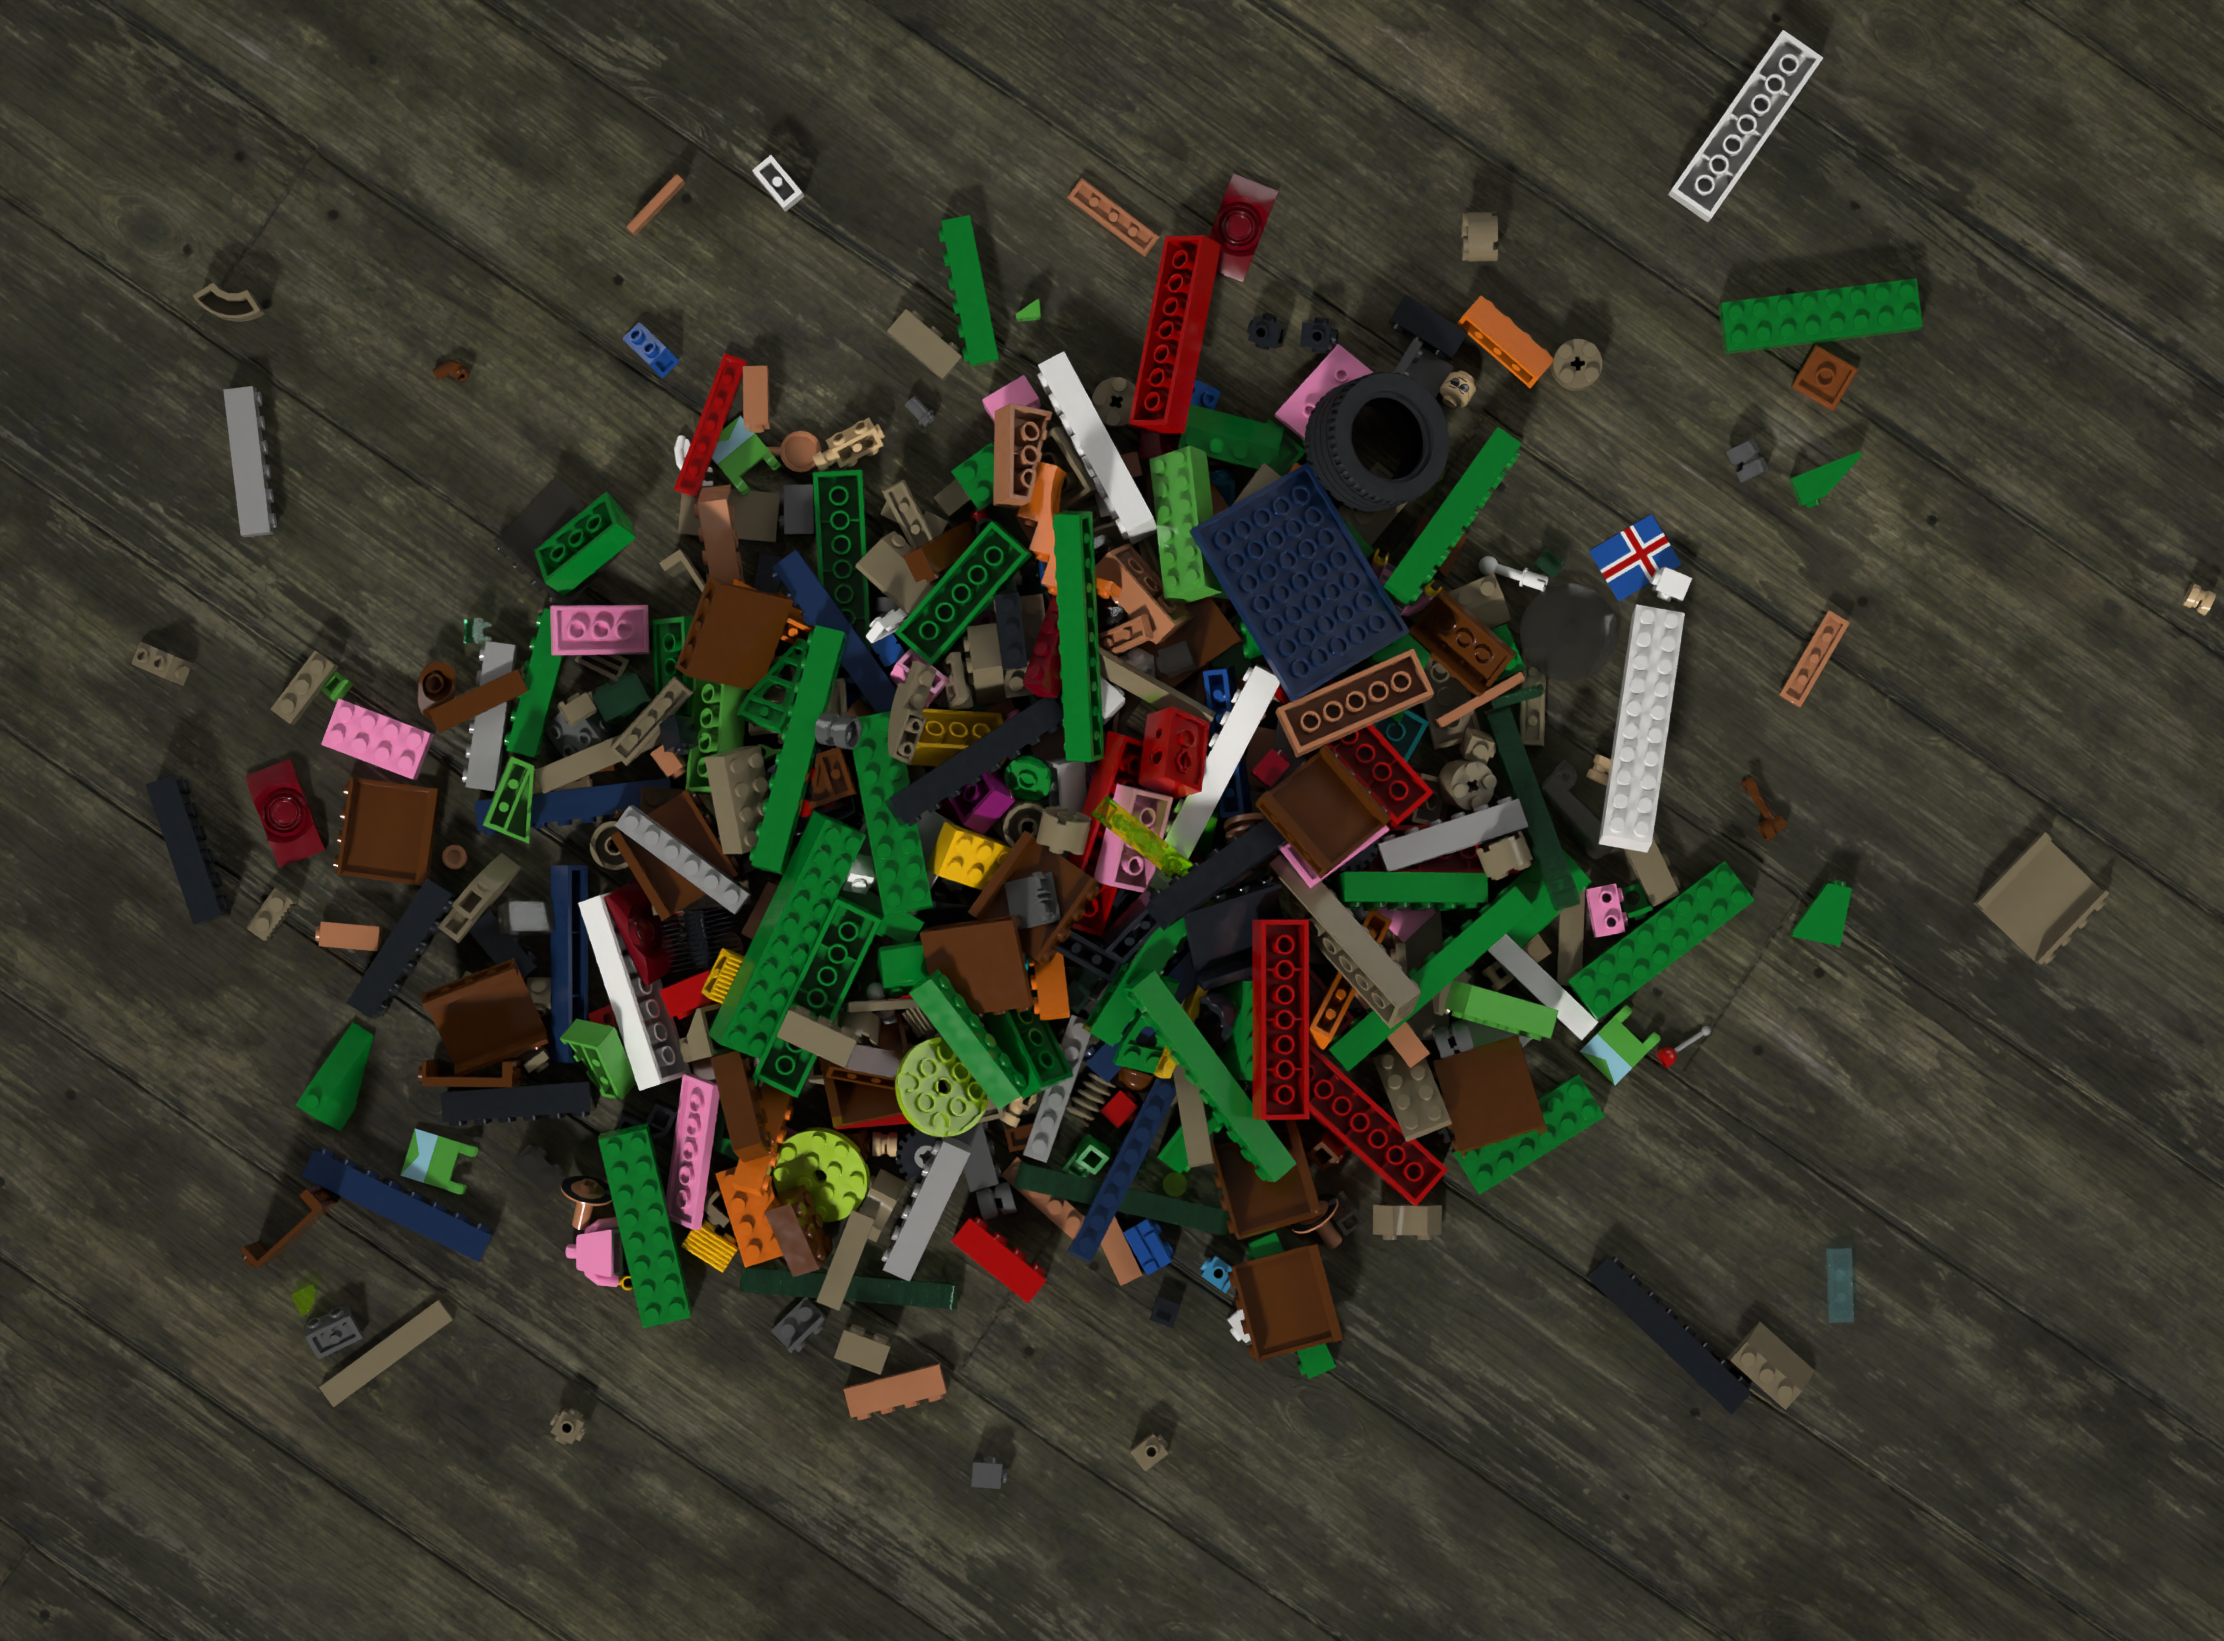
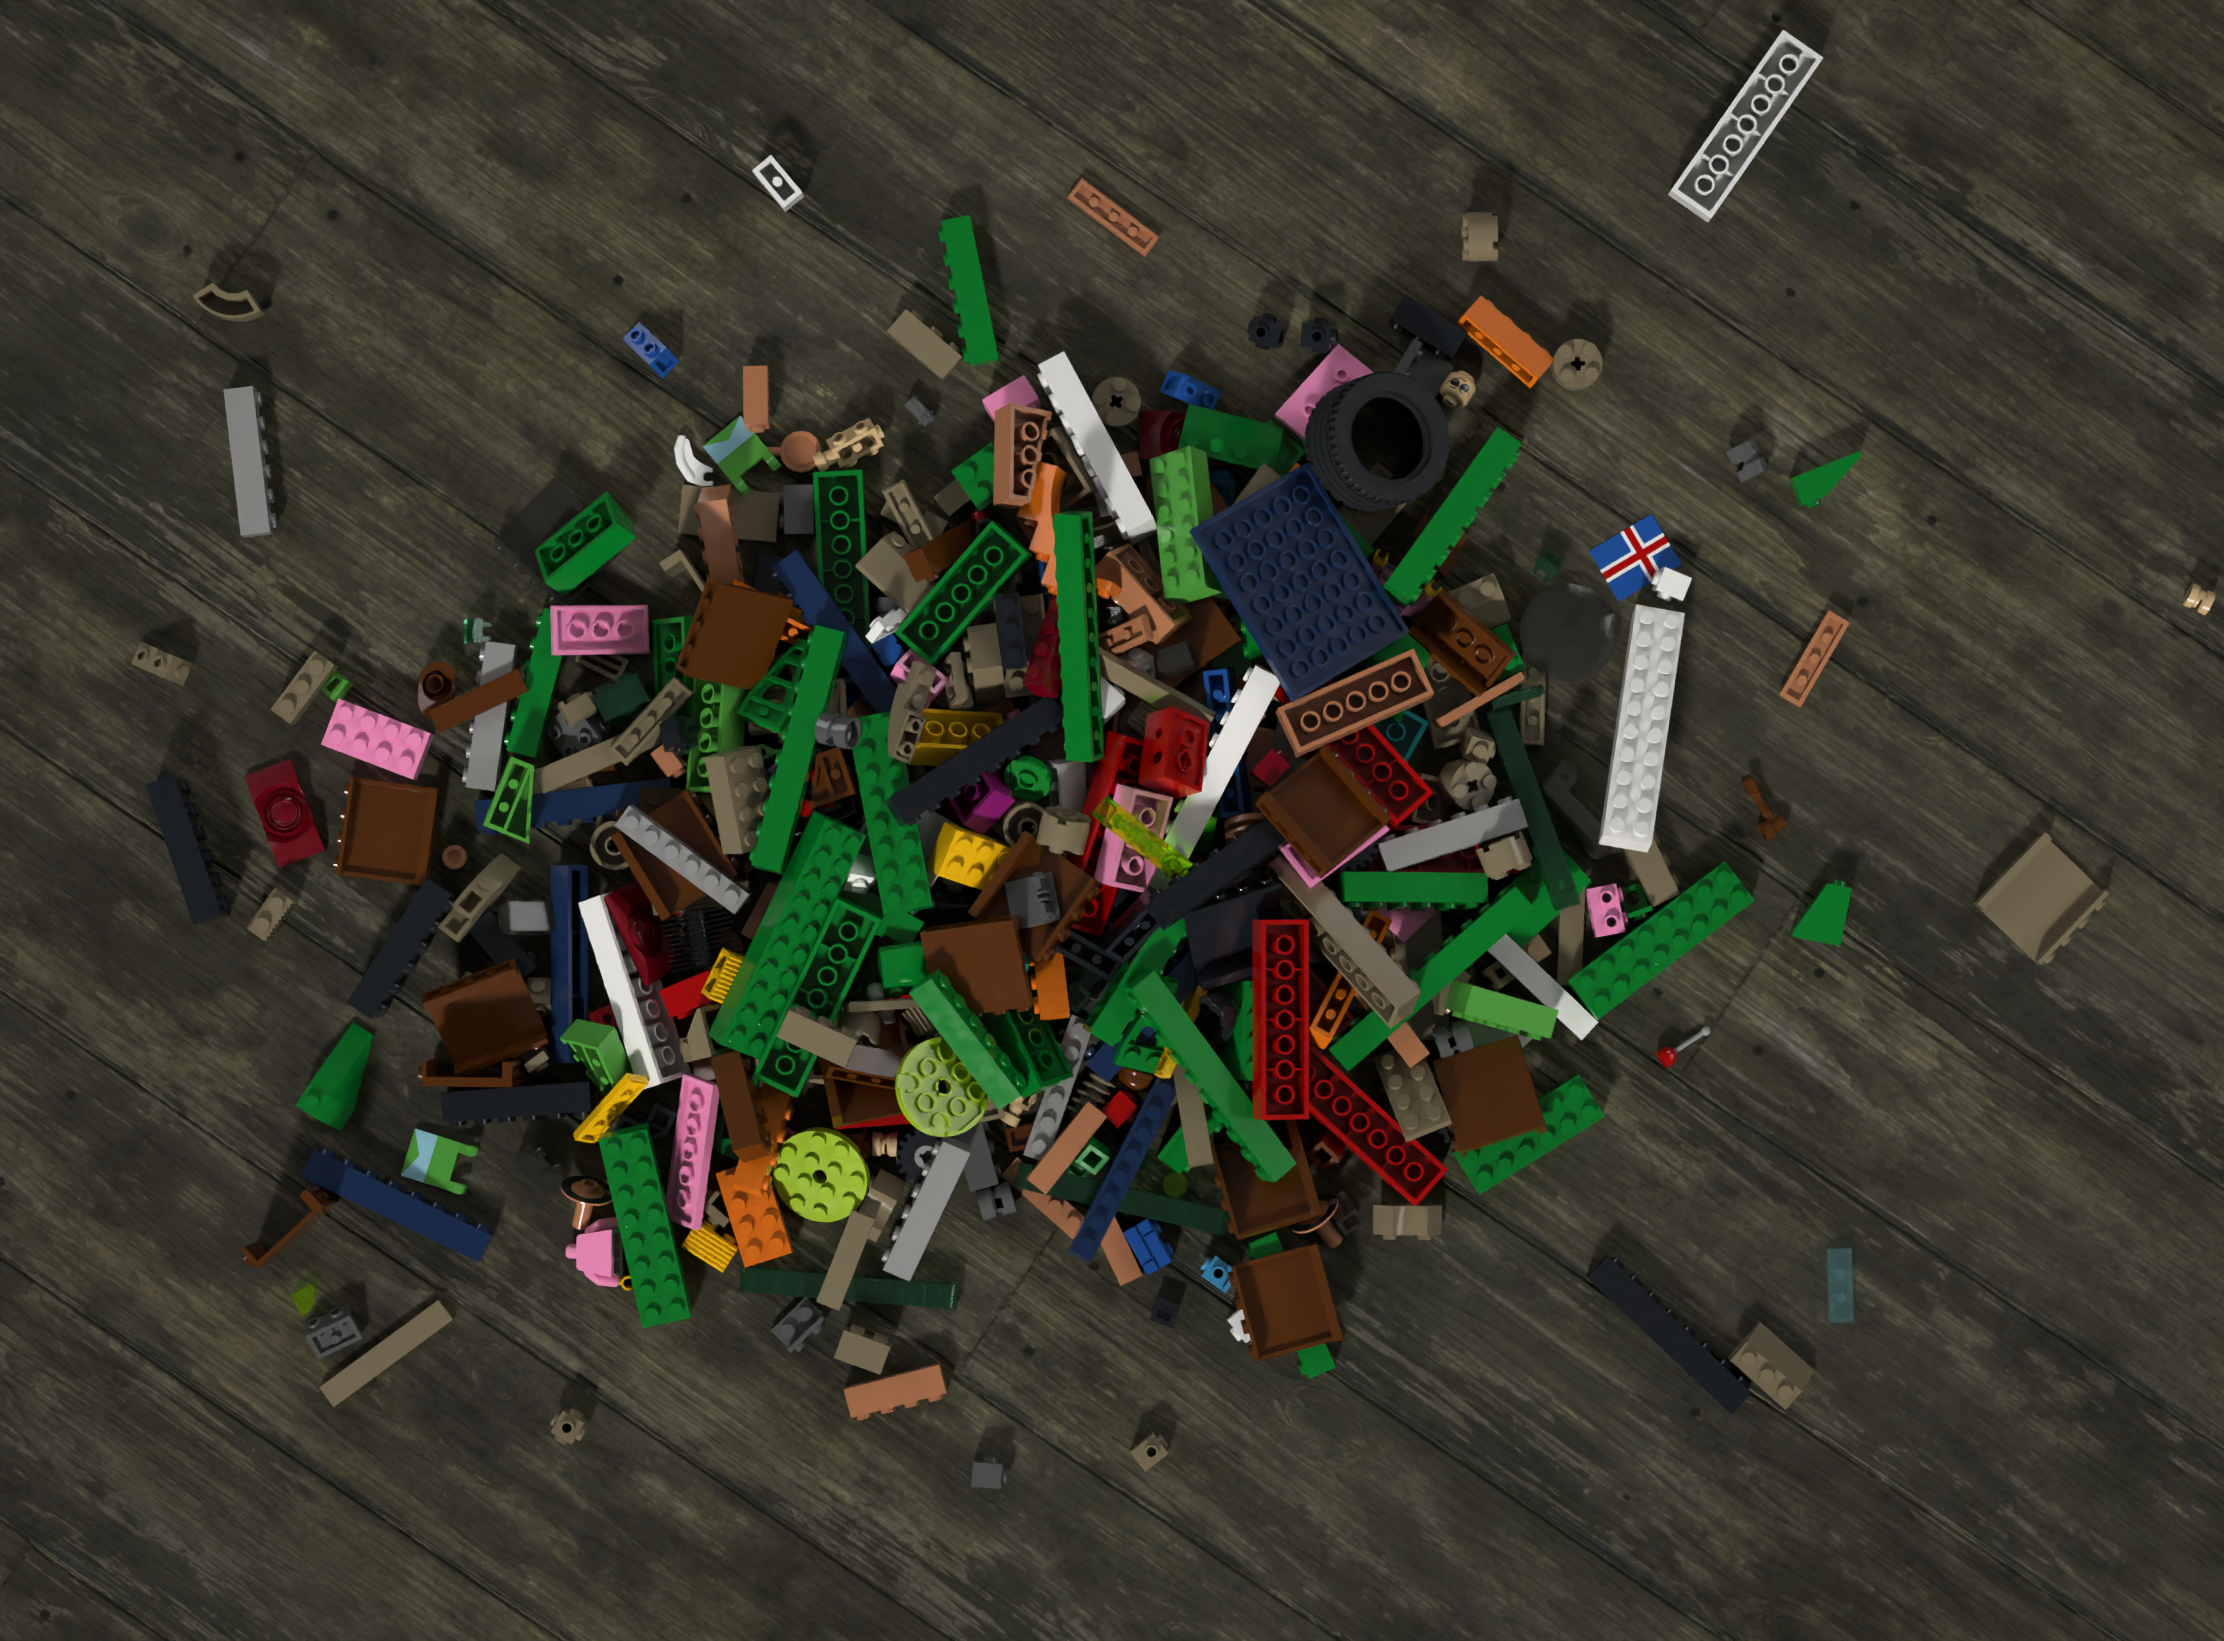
nougat brick [315,922,383,951] -> none
reddish brown arm [432,360,470,381] -> none
nougat tile [627,174,685,236] -> none
red tile [674,353,748,499] -> none
reddish brown brick [764,1184,833,1277] -> none
red brick [951,1215,1047,1303] -> none
bright green slope [1016,298,1041,322] -> none
red brick [1128,235,1221,433] -> none
dark red slope [1208,174,1279,283] -> none
white pin [1479,556,1549,592] -> none
bright green flag [1580,1004,1661,1085] -> none
tan wheel [1586,754,1611,786] -> none
green brick [1718,278,1923,355] -> none
dark orange tile [1791,344,1858,412] -> none
none -> yellow tile [573,1073,649,1144]
none -> nougat tile [1026,1101,1107,1194]

